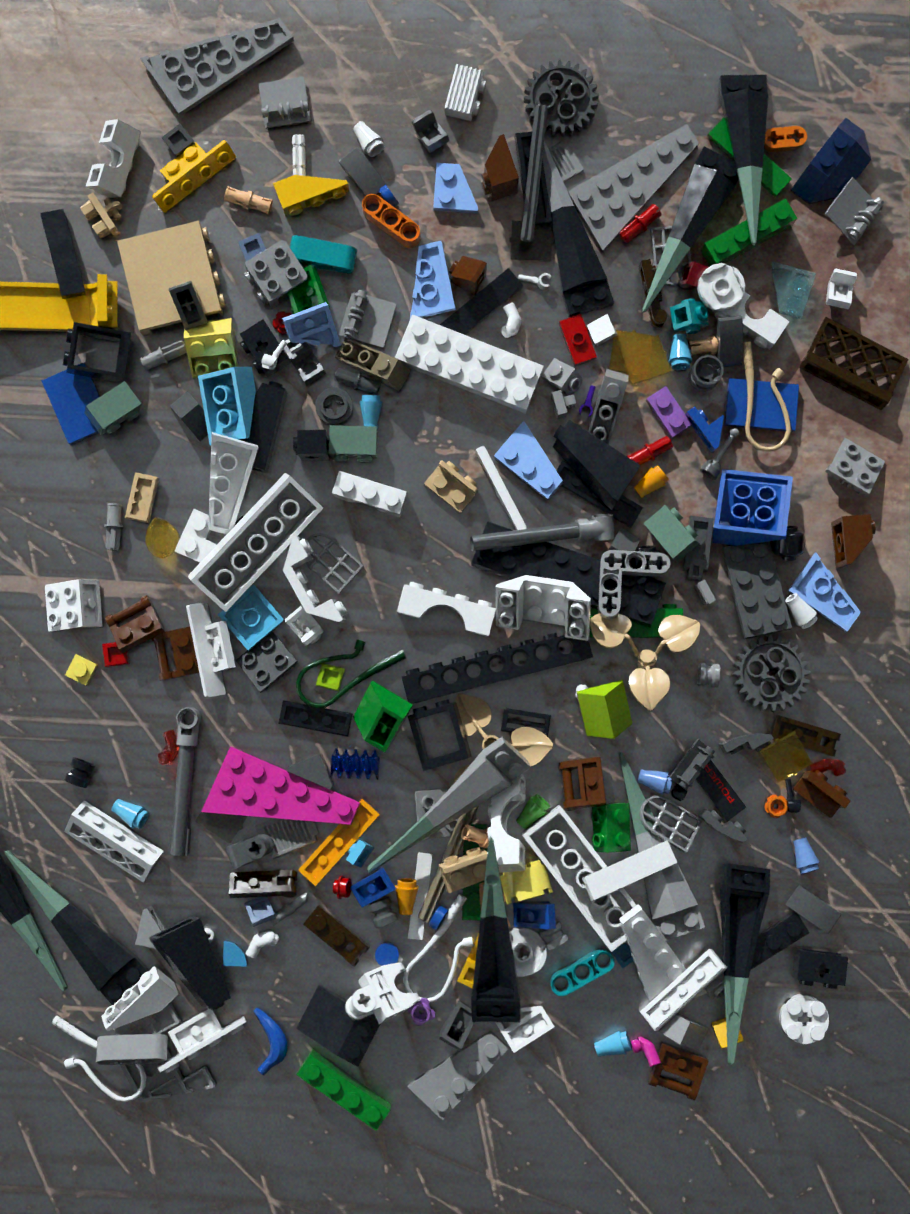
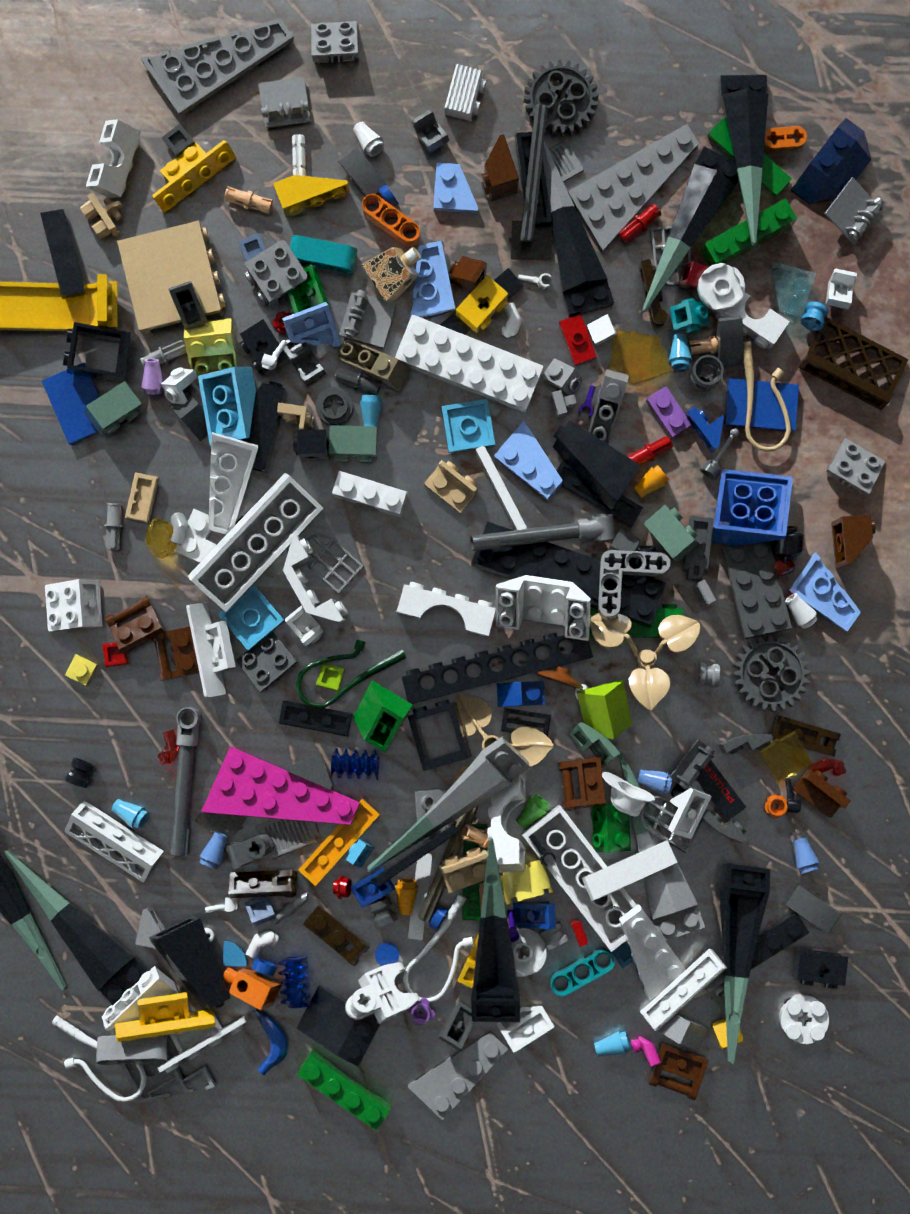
none -> yellow bracket [115,992,215,1042]
none -> lavender cone [141,359,163,395]
none -> white bracket [161,367,198,405]
none -> light grey arm [170,512,189,545]
none -> medium blue cone [200,832,228,869]
none -> white hand [205,897,239,913]
none -> orange torso [223,967,283,1010]
none -> blue tile [251,958,277,976]
none -> tan bracket [277,402,314,430]
none -> clear blue piece [278,955,311,1008]
none -> light grey hinge [311,21,359,64]
none -> torso [362,247,421,302]
none -> black tile [371,824,459,887]
none -> medium azure plate [441,399,495,453]
none -> yellow brick [456,275,508,333]
none -> blue slope [497,681,545,707]
none -> dark purple hand [508,910,520,943]
none -> black hand [529,834,556,866]
none -> dark orange dish [537,666,583,690]
none -> sand green slope [569,722,620,766]
none -> red tile [570,919,588,947]
none -> white piece [602,772,655,817]
none -> white slope [668,788,712,839]
none -> clear red arm [772,559,796,576]
none -> dark azure wheel [801,302,829,331]

